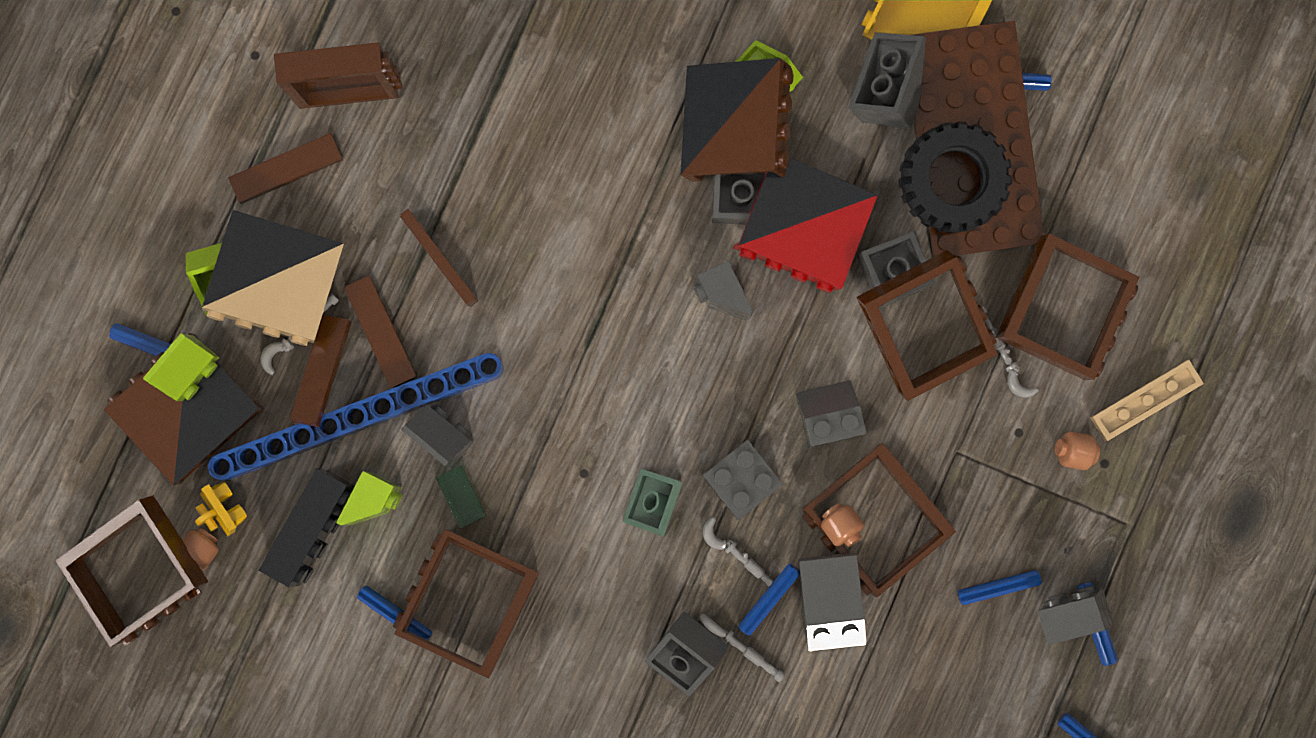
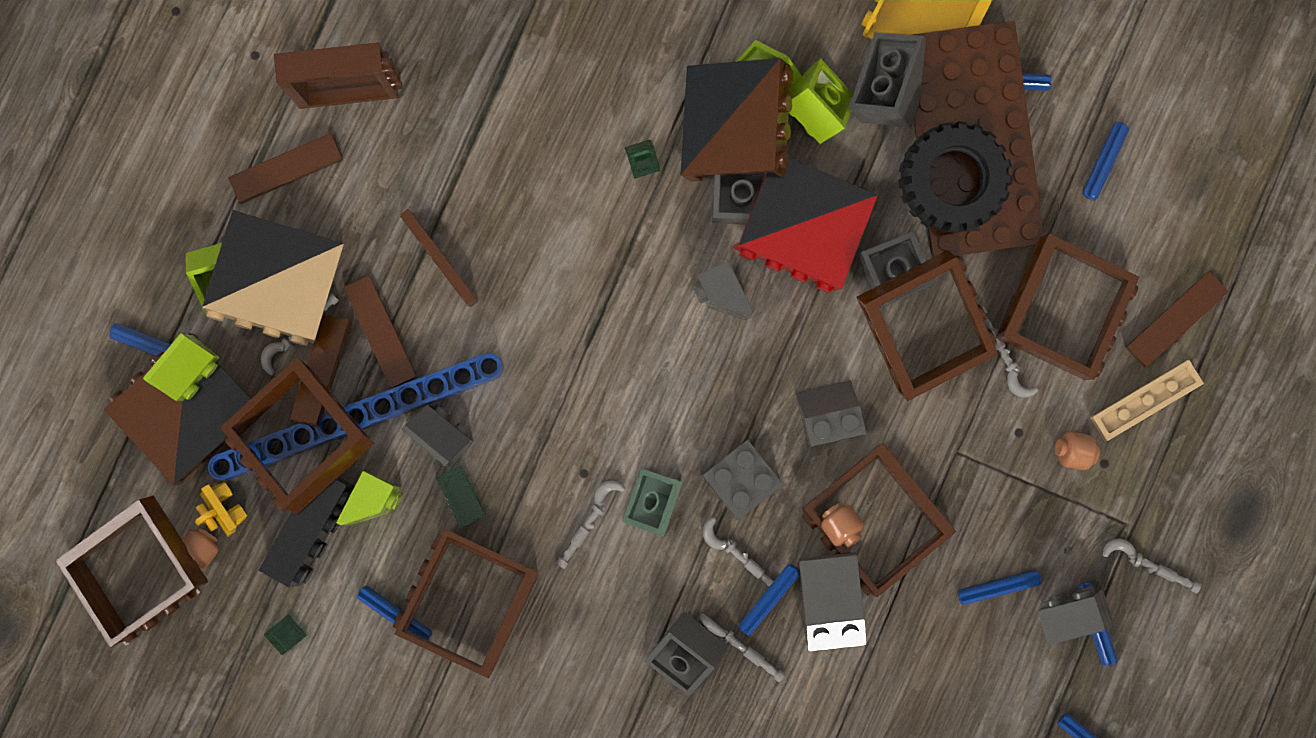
none -> reddish brown window [220,357,375,515]
none -> clear green slope [264,614,307,656]
none -> light grey piece [556,480,626,569]
none -> clear green slope [624,140,661,179]
none -> lime slope [789,58,853,144]
none -> blue axle [1082,122,1129,200]
none -> light grey piece [1103,538,1202,594]
none -> reddish brown tile [1126,271,1229,368]

